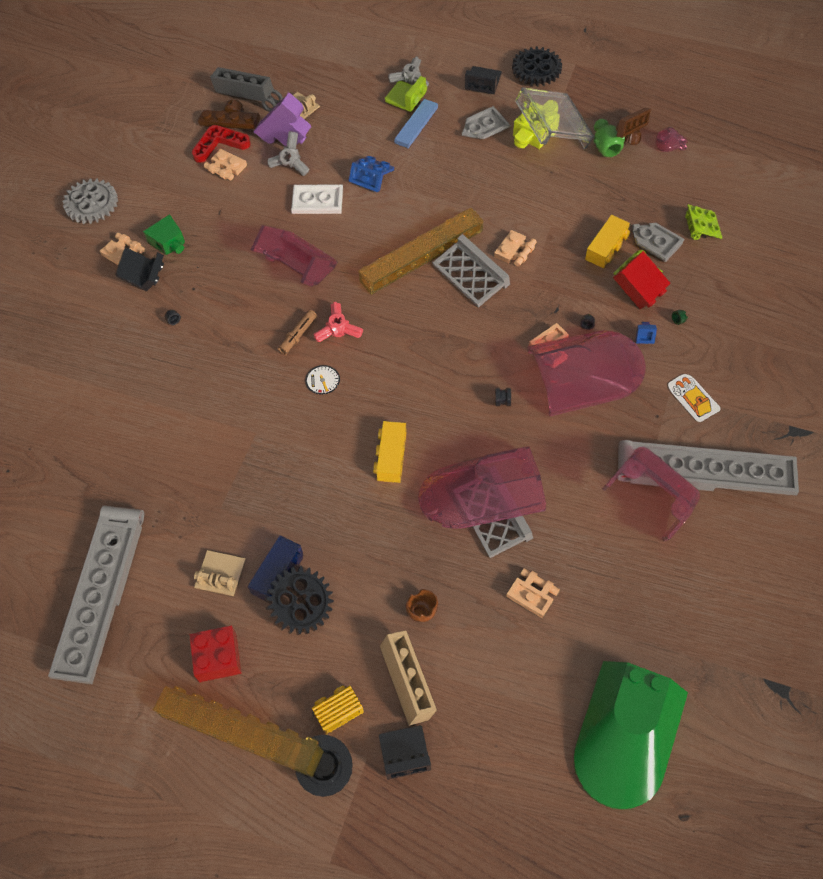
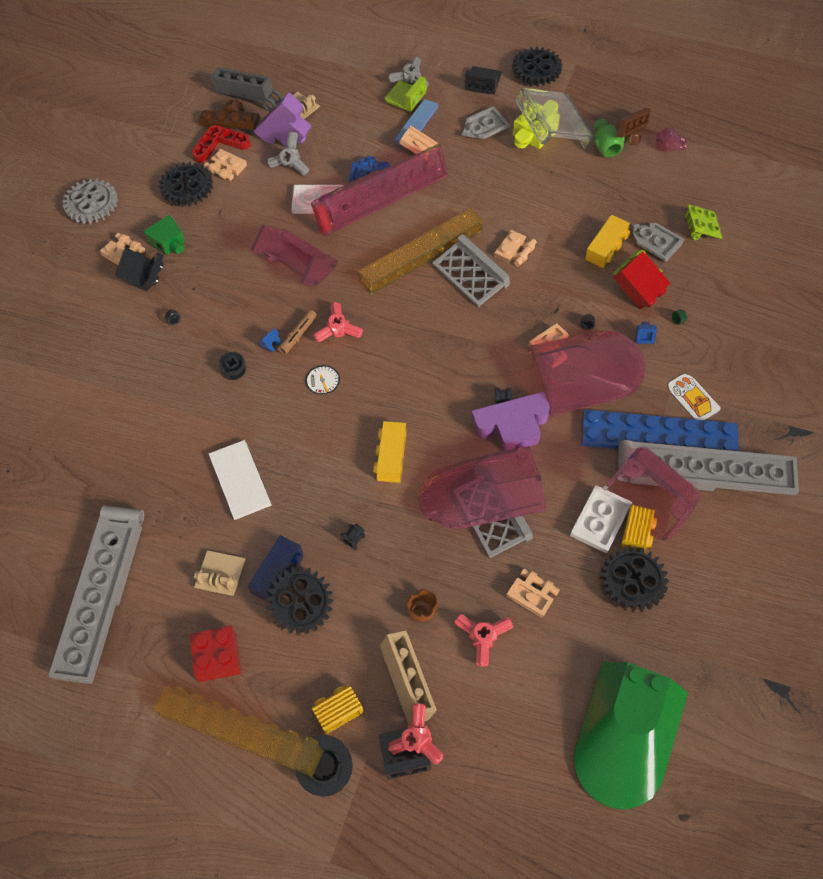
none -> black gear [159,162,213,207]
none -> white tile [209,440,272,520]
none -> black wheel [219,352,246,380]
none -> blue tile [257,328,282,352]
none -> clear pink hinge [311,144,449,236]
none -> black brick [340,523,365,550]
none -> coral bush [388,703,443,765]
none -> light nougat plate [399,125,437,160]
none -> coral bush [455,614,513,667]
none -> medium lavender brick [471,392,550,453]
none -> white plate [570,485,632,554]
none -> blue plate [582,410,739,451]
none -> black gear [599,546,669,613]
none -> yellow brick [621,504,657,553]

